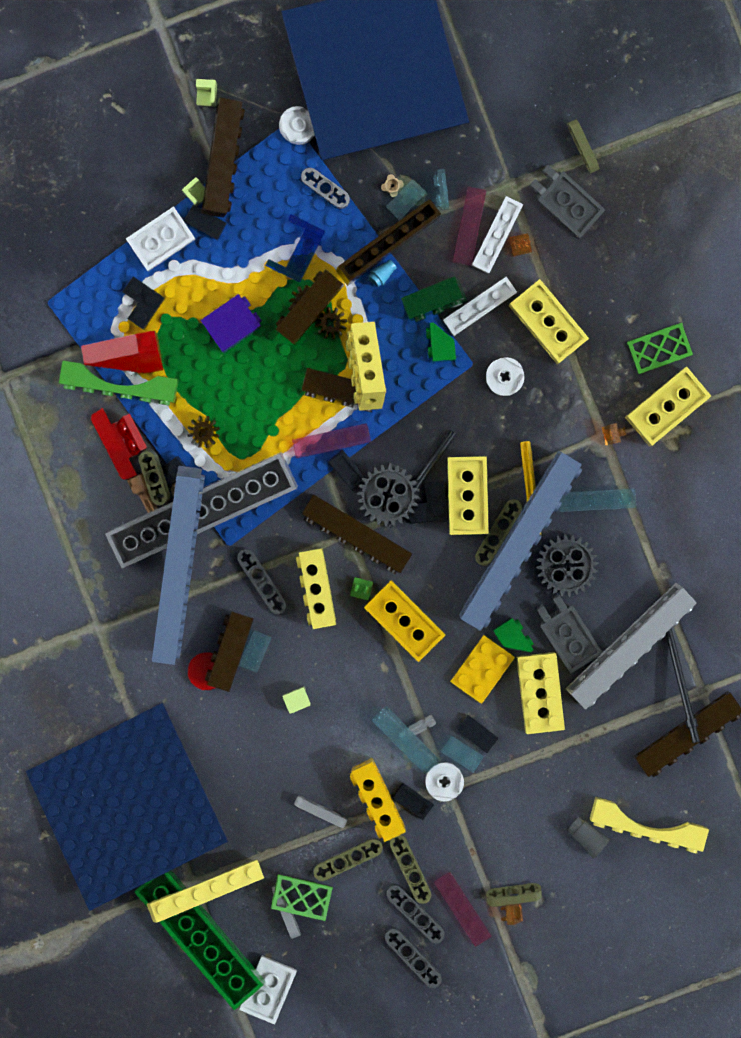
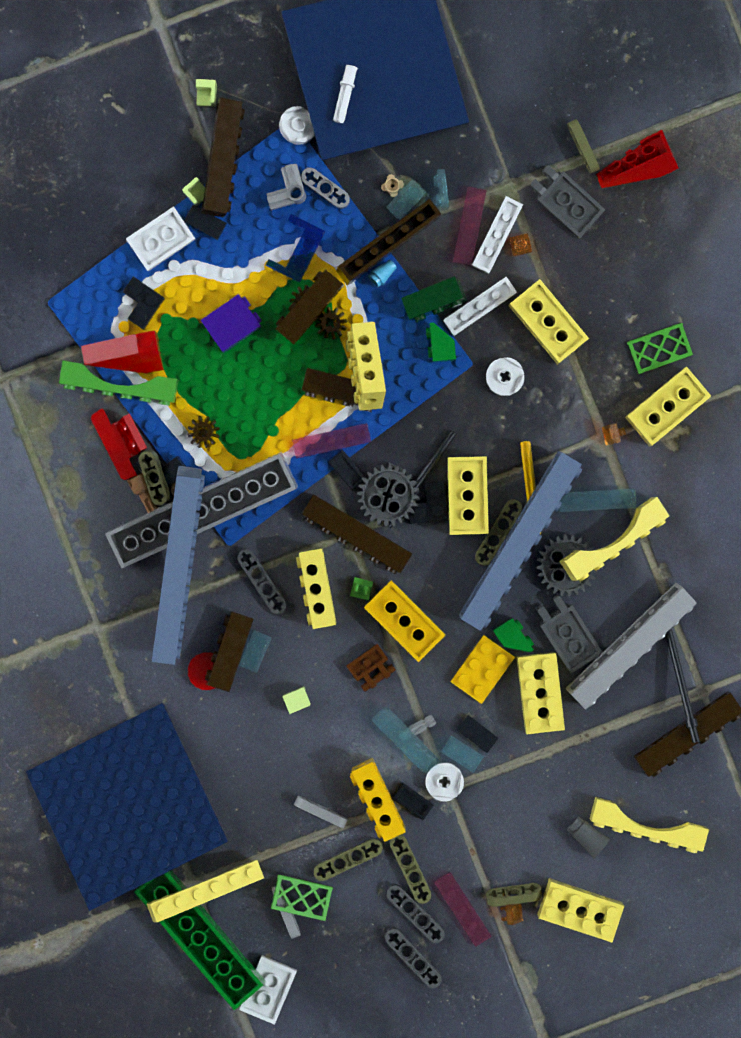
none -> light grey piece [267,164,306,211]
none -> white axle [333,65,358,123]
none -> reddish brown plate [346,643,396,692]
none -> light yellow brick [537,878,624,942]
none -> light yellow arch [559,497,669,582]
none -> red wedge [596,130,679,188]

